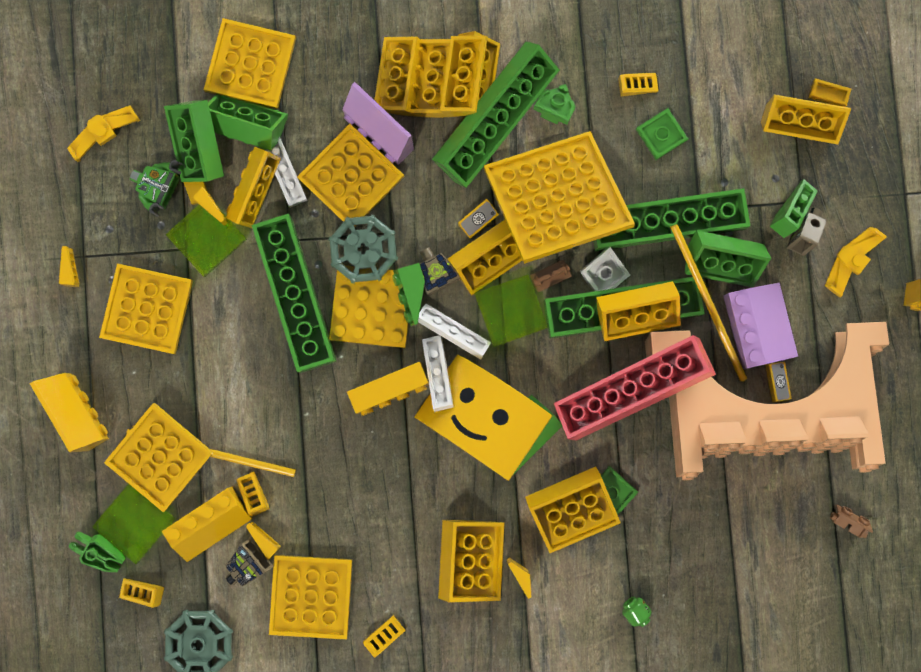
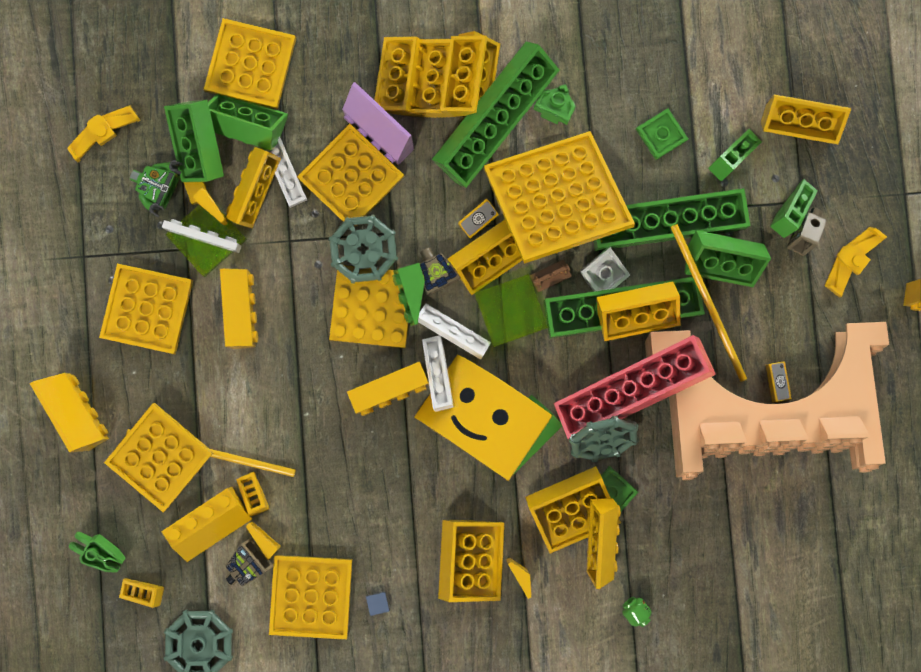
yellow slope [59,246,79,287] -> none
clear neon green plate [92,484,175,564] -> none
bright green brick [252,214,337,373] -> none
yellow slope [363,615,406,658] -> none
yellow slope [618,73,658,97] -> none
lavender slope [723,283,798,369] -> none
yellow tile [808,78,851,107] -> none
medium nougat hinge [830,504,873,538] -> none
none -> white plate [162,219,241,253]
none -> yellow slope [220,268,258,349]
none -> sand blue tile [366,591,390,616]
none -> sand green plate [569,416,639,462]
none -> yellow slope [586,498,621,589]
none -> bright green slope [708,129,762,182]

